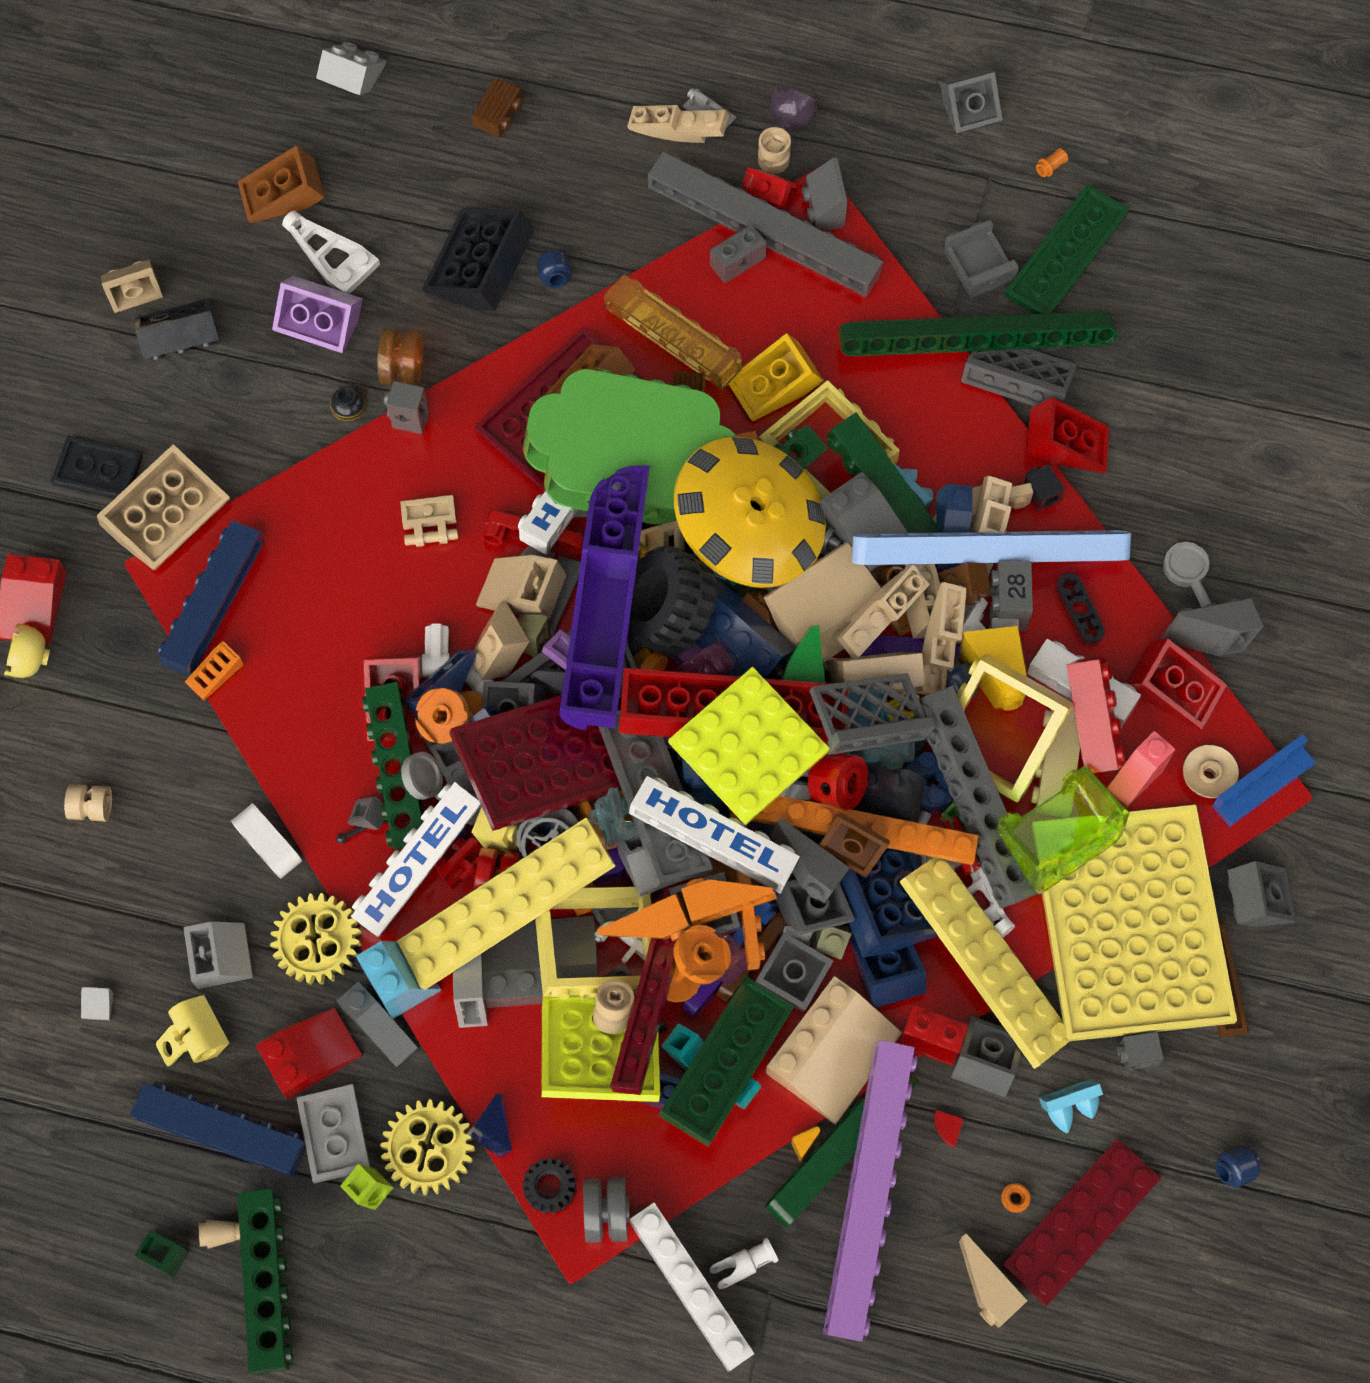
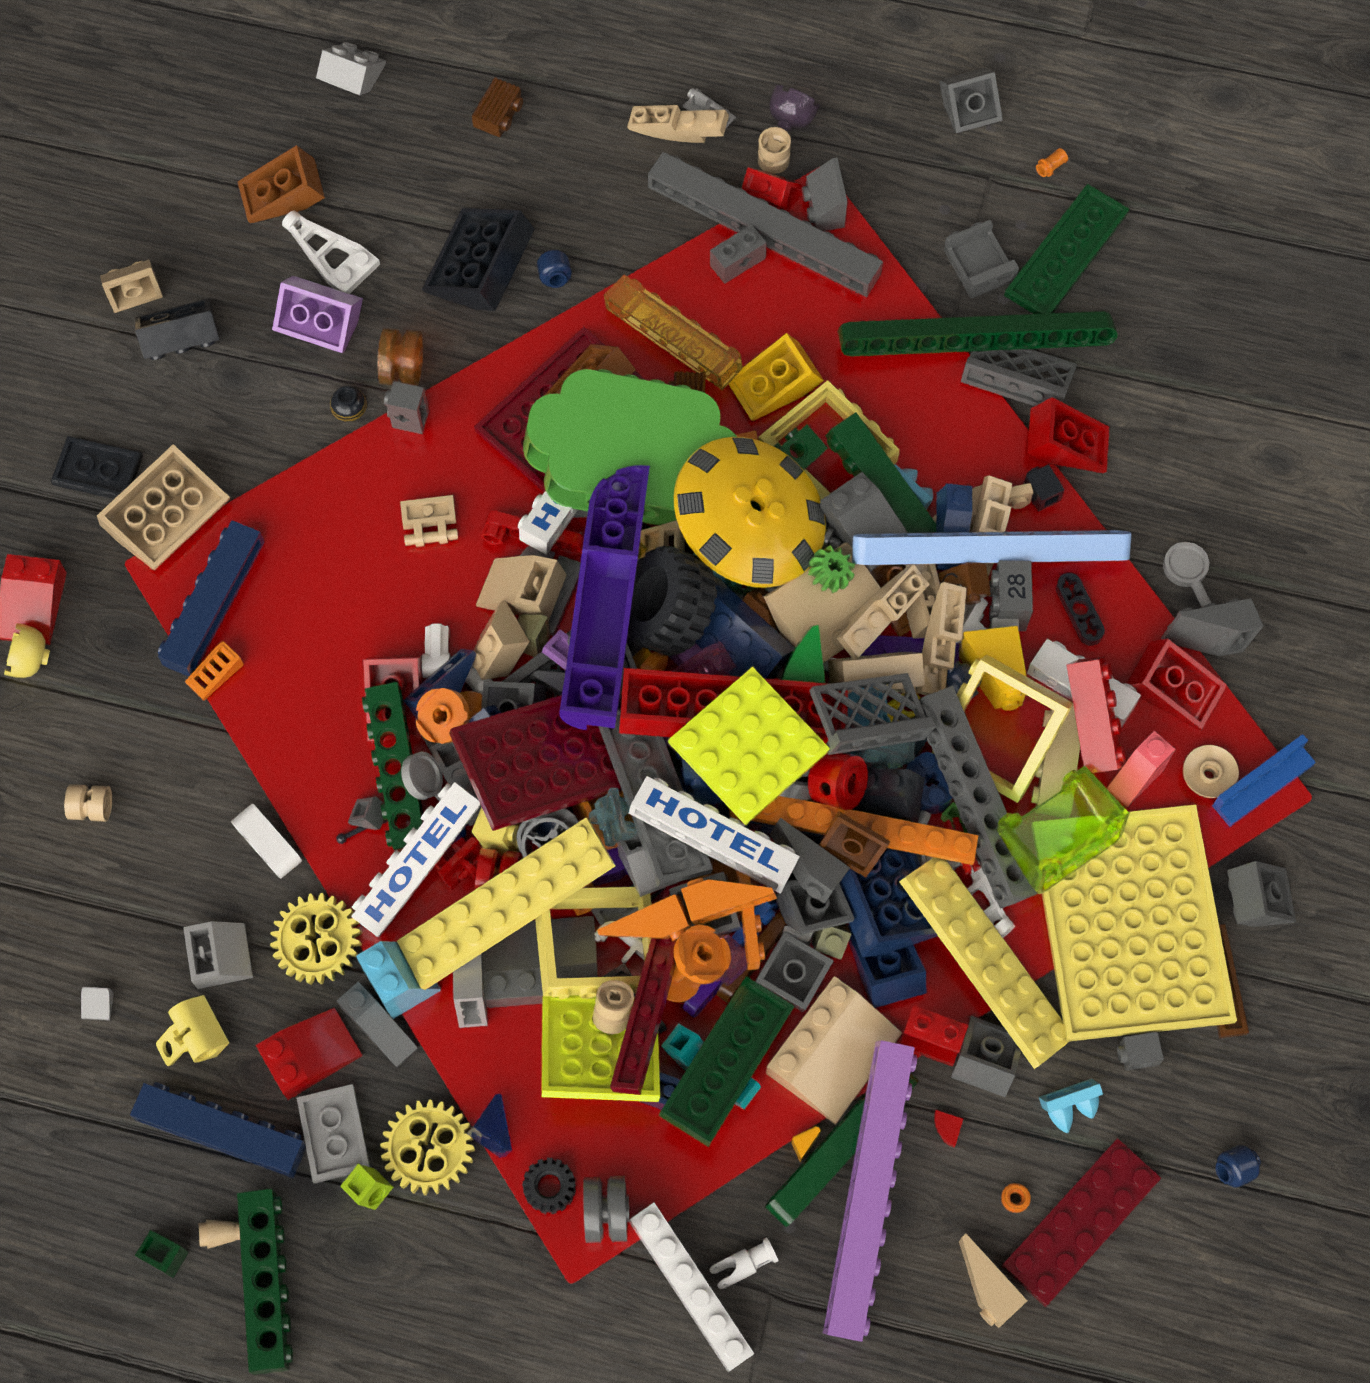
none -> bright green gear [808,545,855,594]

